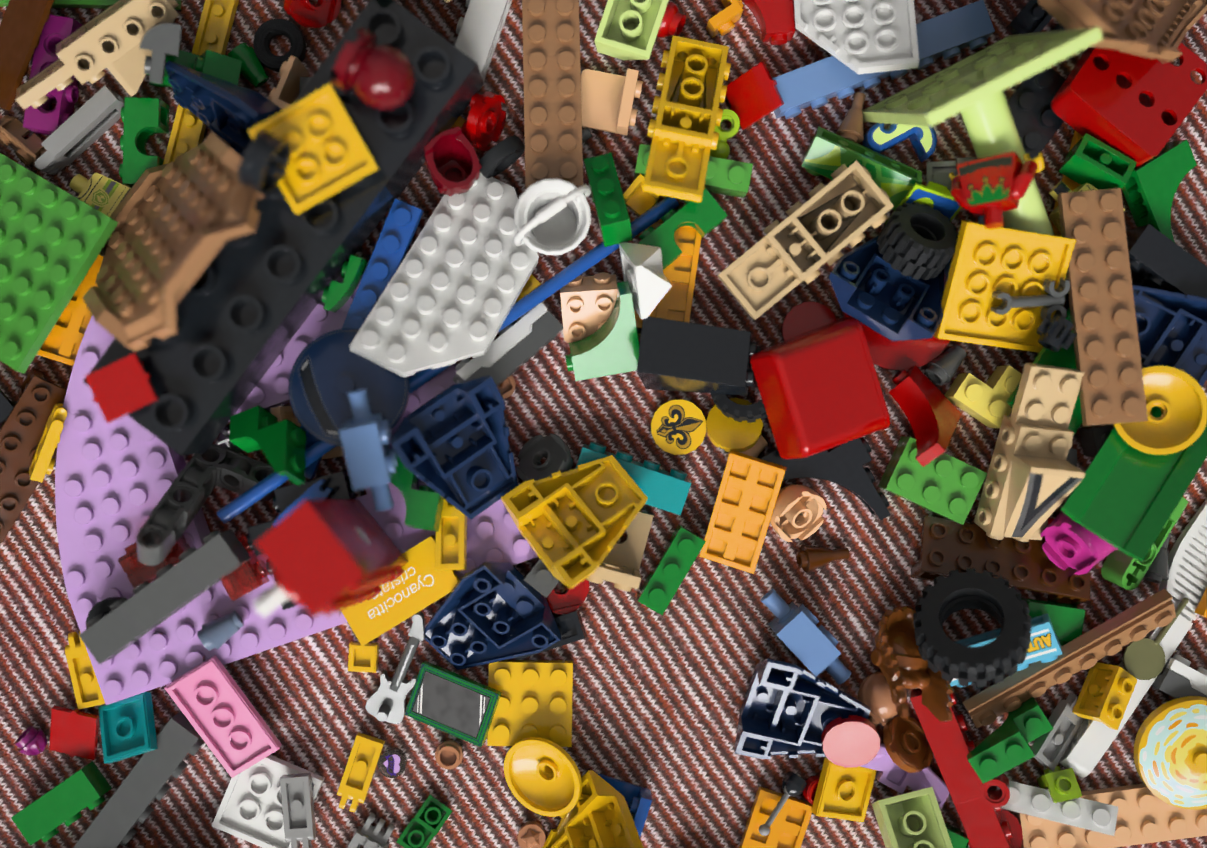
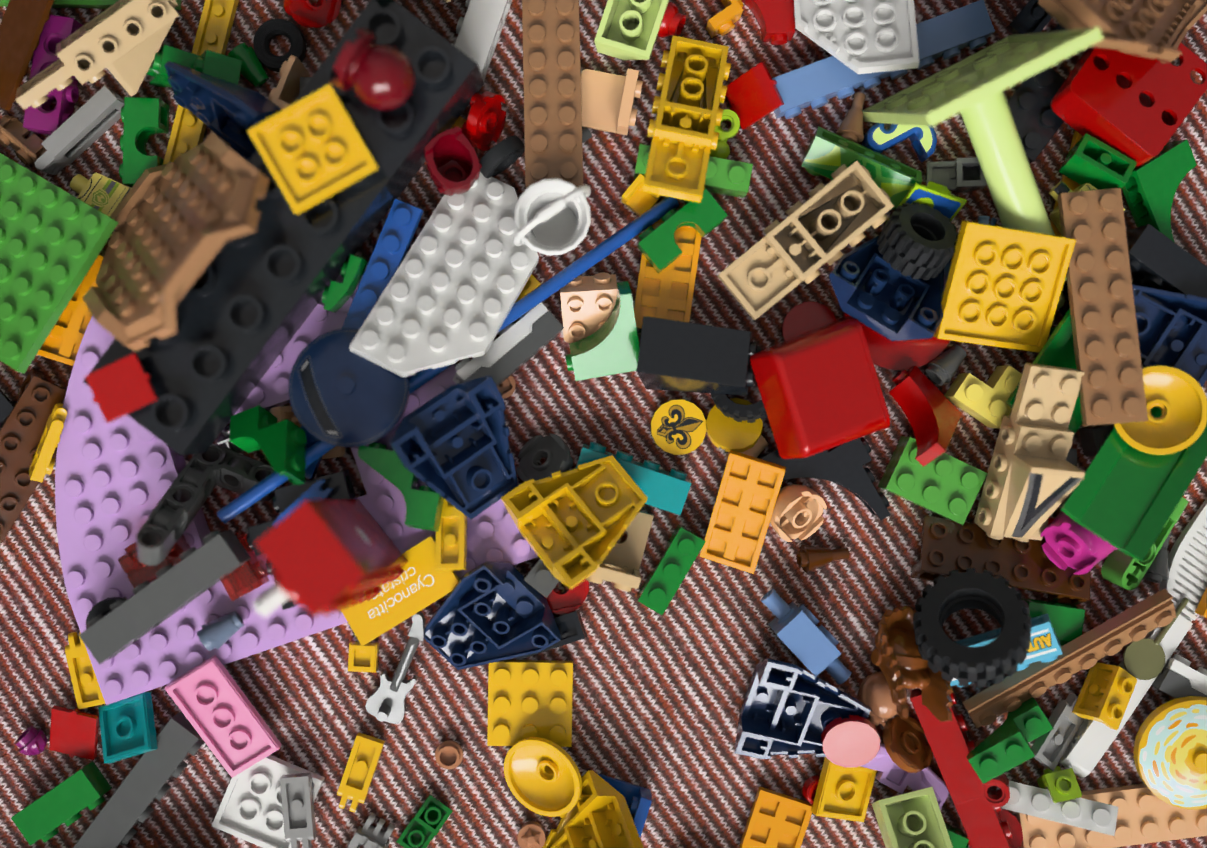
dark grey brick [140,23,183,84] -> none
black wheel [238,131,291,195] -> none
medium blue brick [339,388,398,511] -> none
clear smoke tile [378,747,407,778] -> none
tile [405,661,502,747] -> none
green arch [584,153,633,247] -> none
white slope [619,242,672,319] -> none
hinge [759,771,807,836] -> none
red torso [949,151,1045,229] -> none
dark grey bar [991,278,1070,321] -> none
black gear [1036,315,1076,352] -> none

